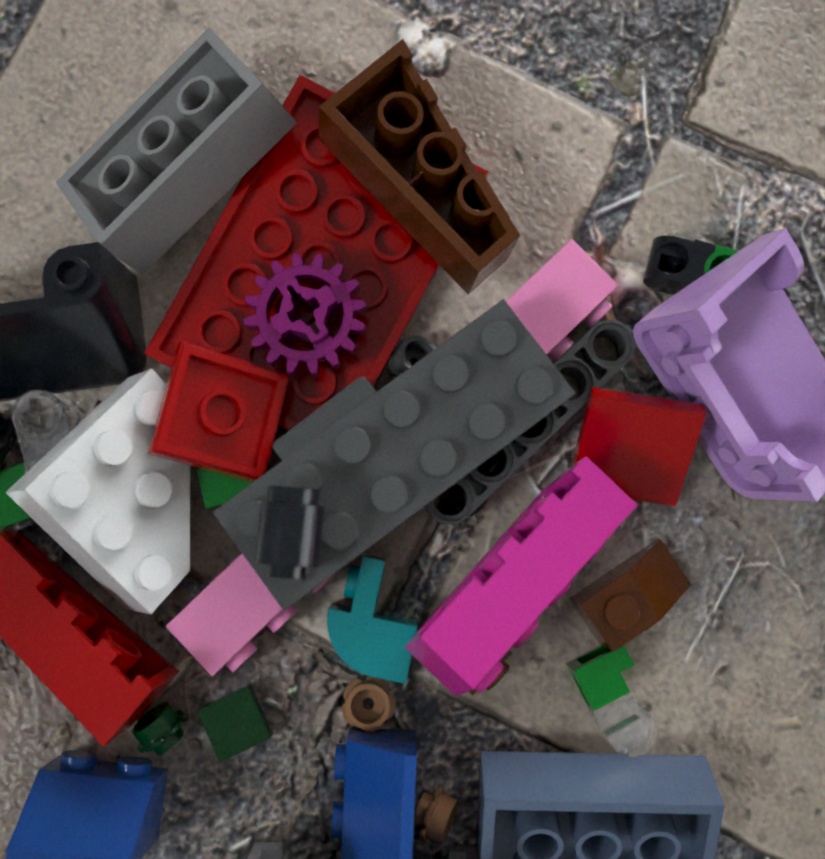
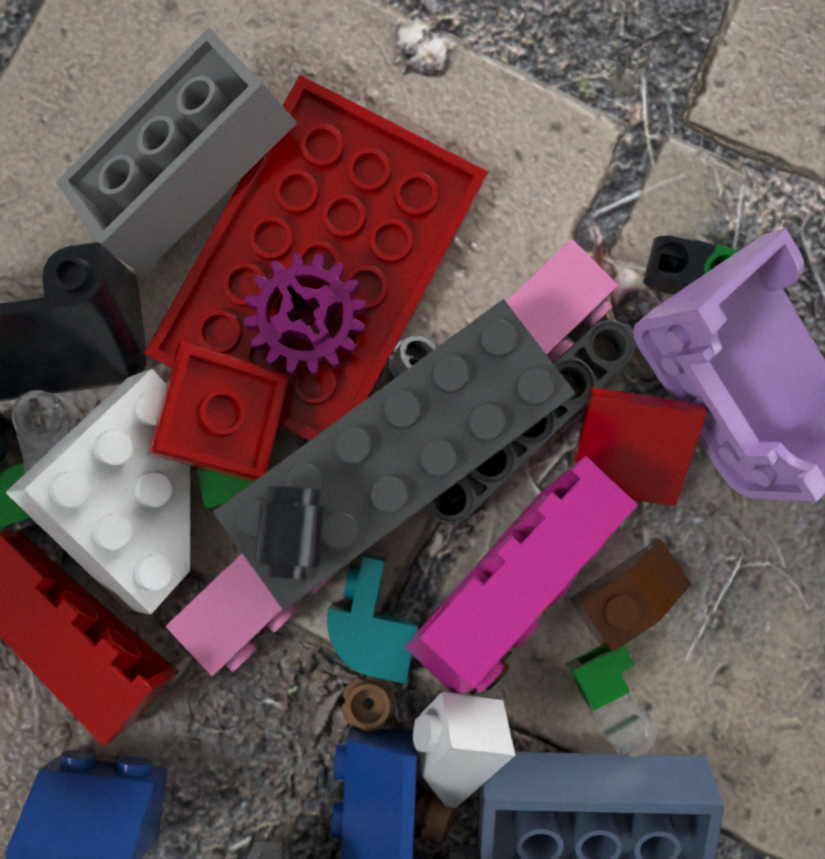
dark green plate [131,702,184,755] -> none
dark green tile [197,683,273,763] -> none
dark grey tile [272,376,376,461] -> none
reddish brown wedge [319,39,520,295] -> none
none -> white slope [413,692,515,808]

